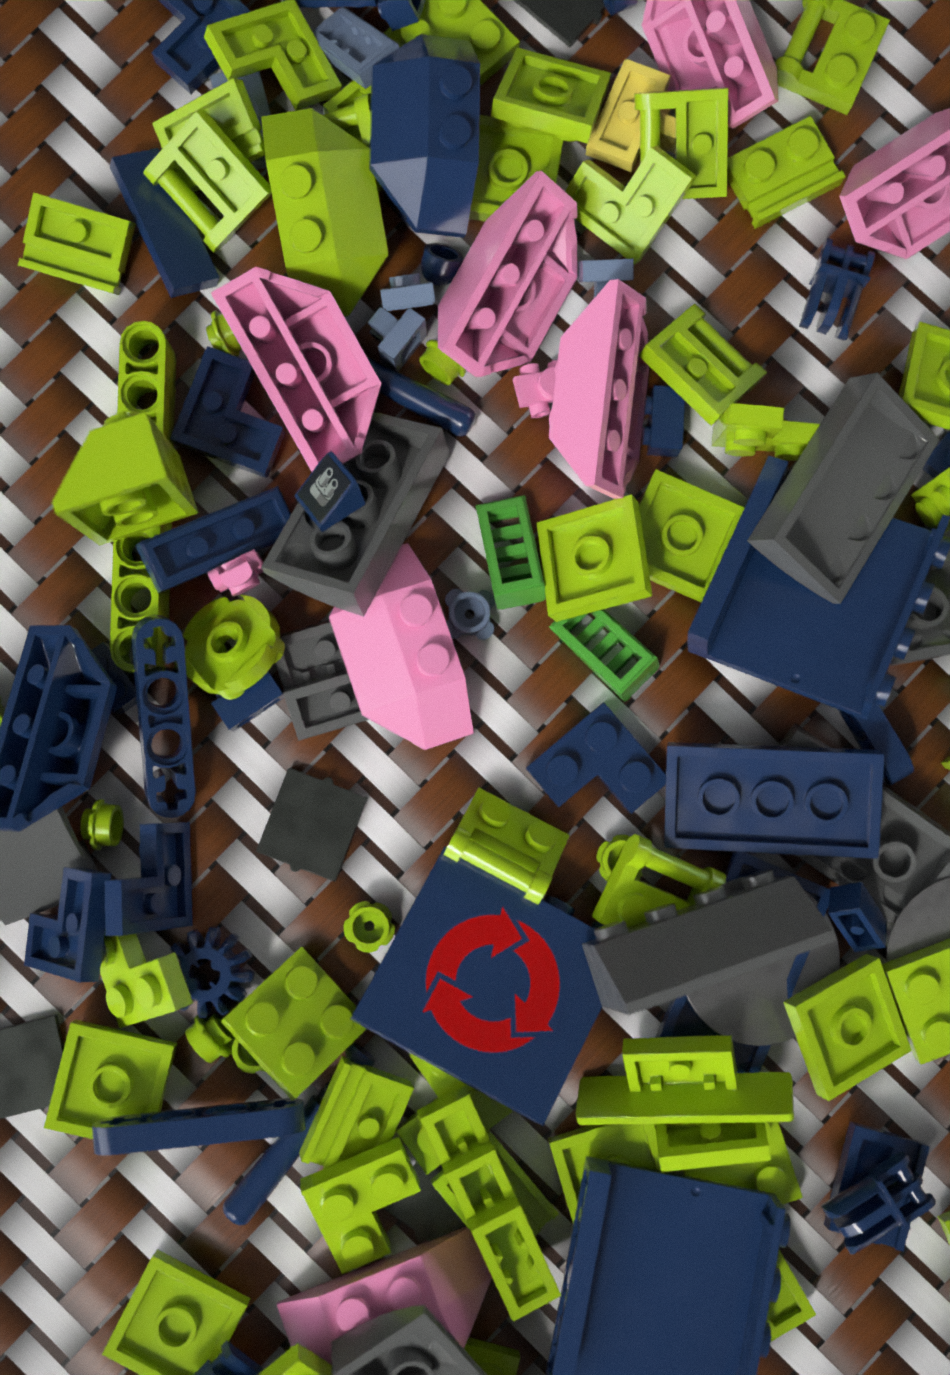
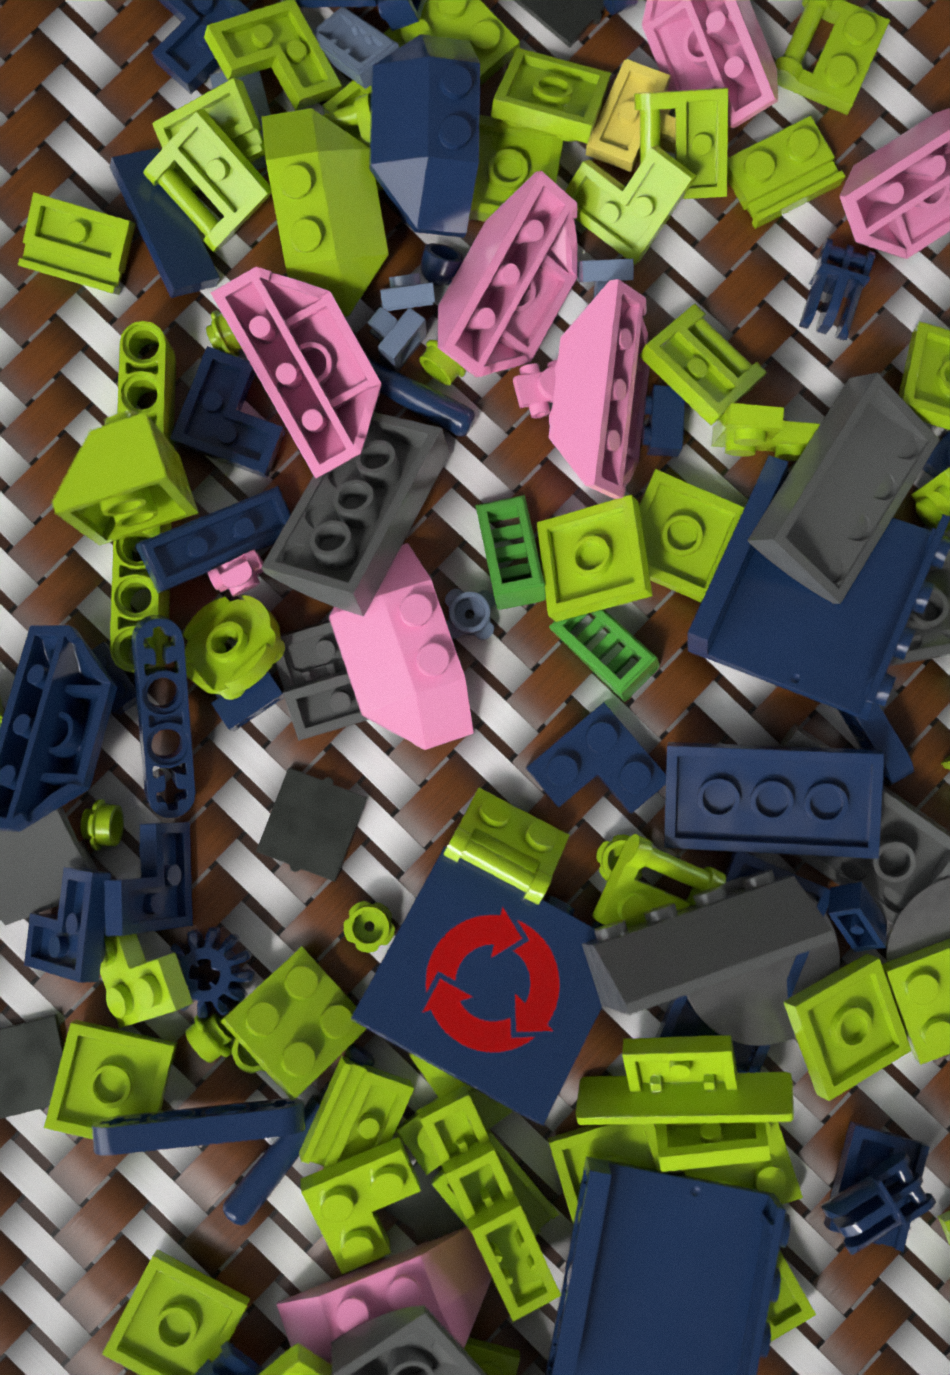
slope [295,451,366,532] -> none

